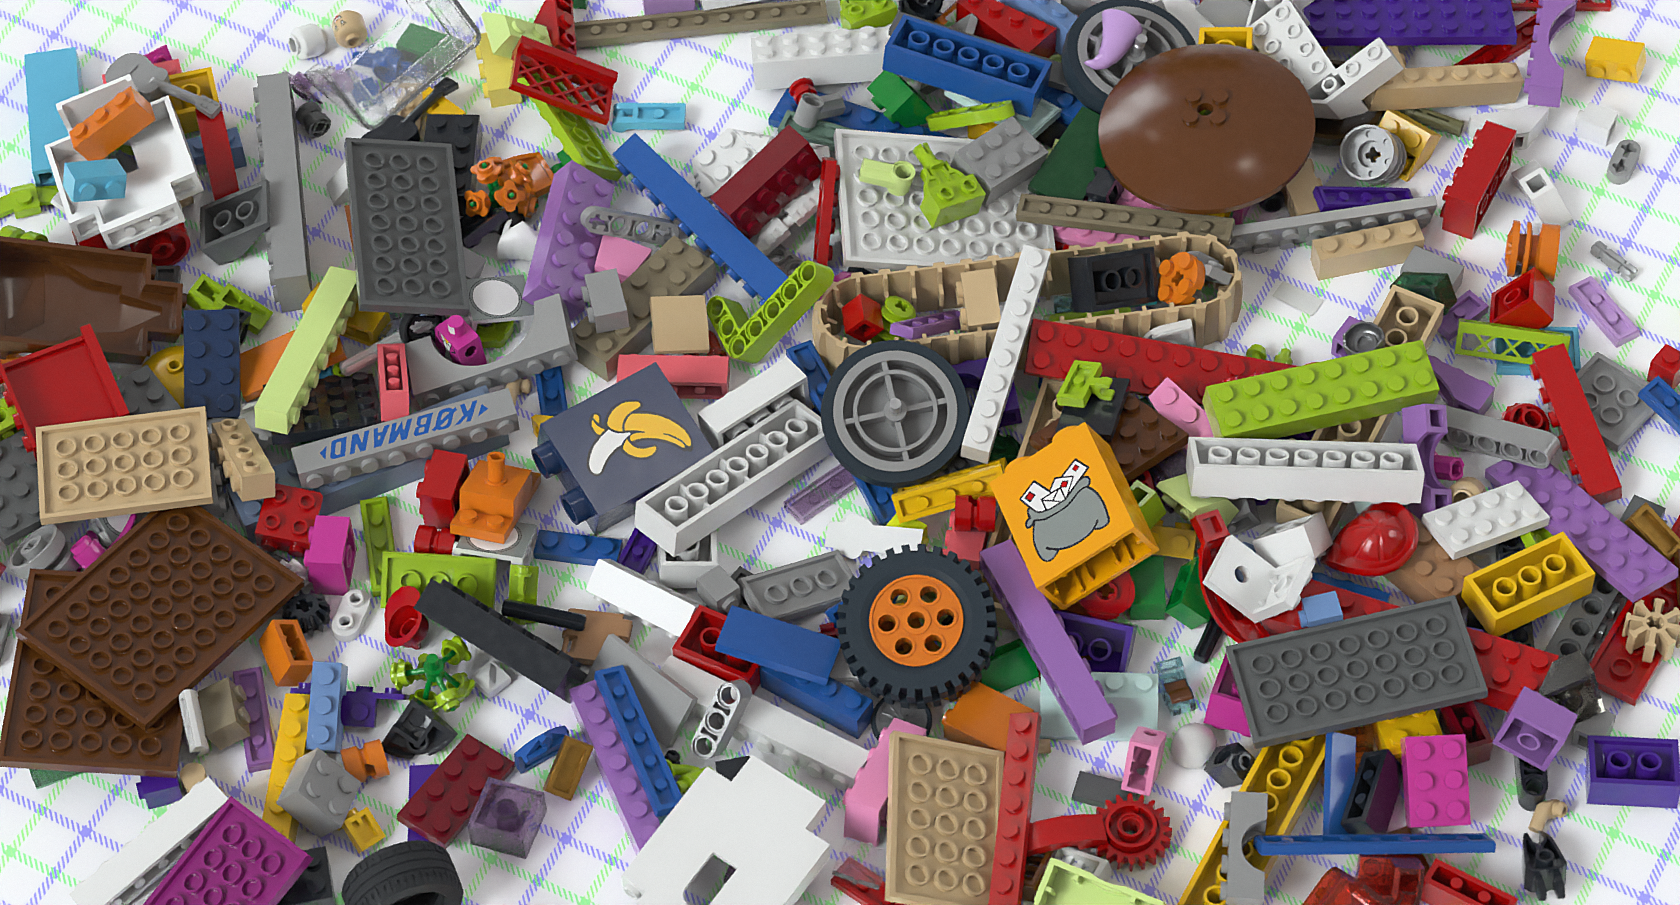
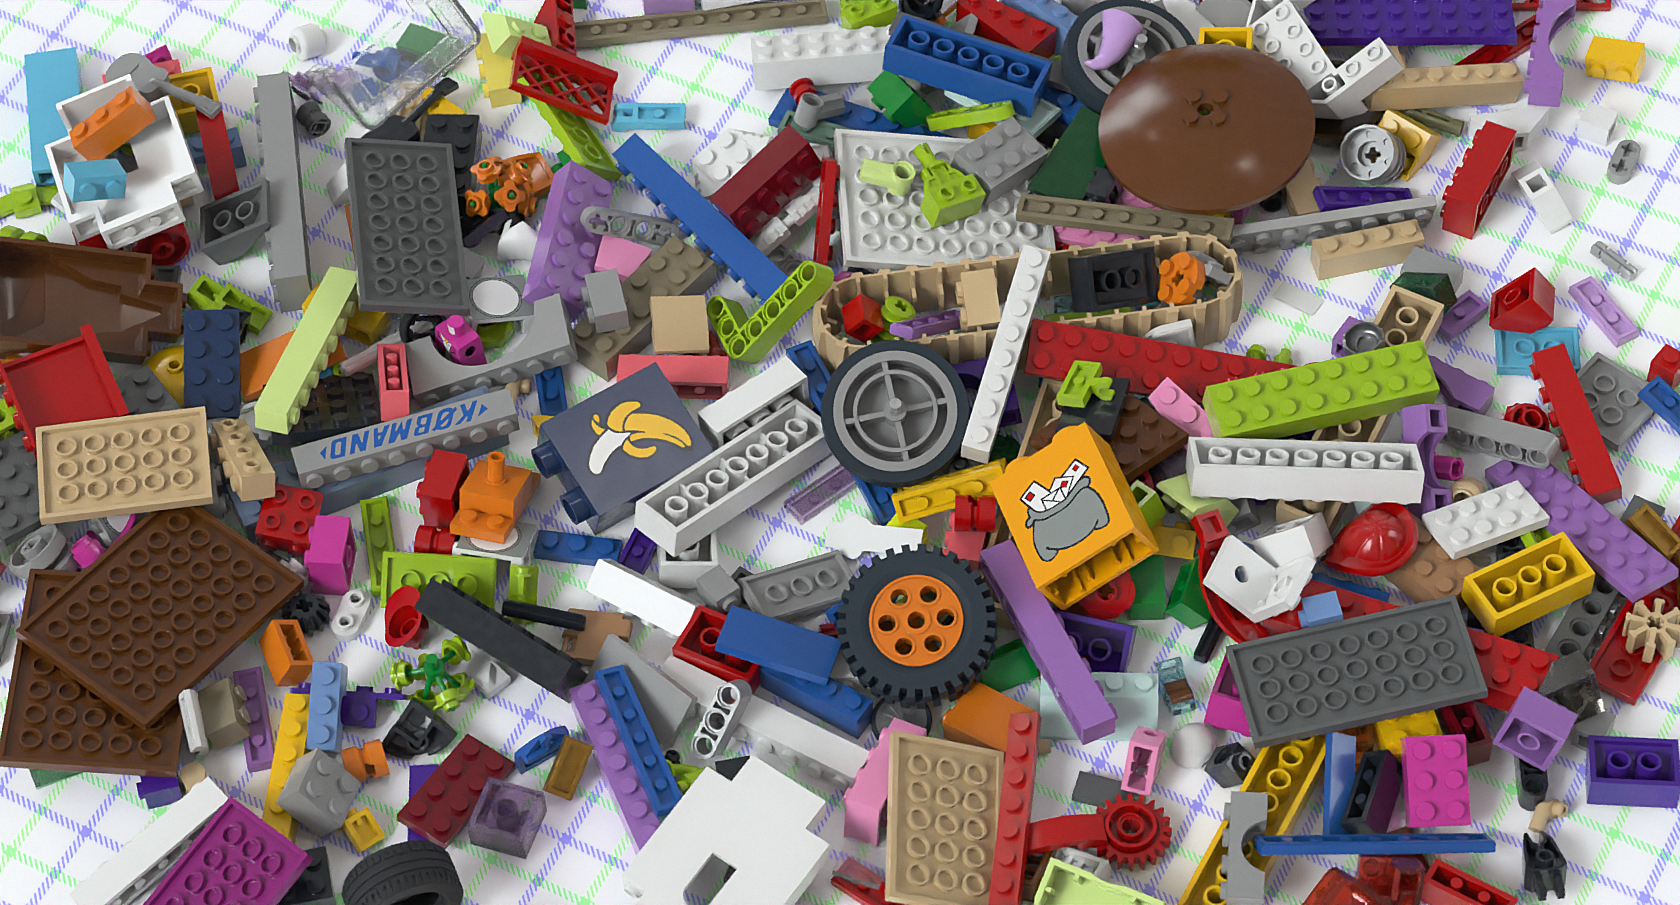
tan head [331,10,368,48] -> none
lime fence [1454,318,1571,364] -> none
orange wheel [1504,220,1561,282] -> none

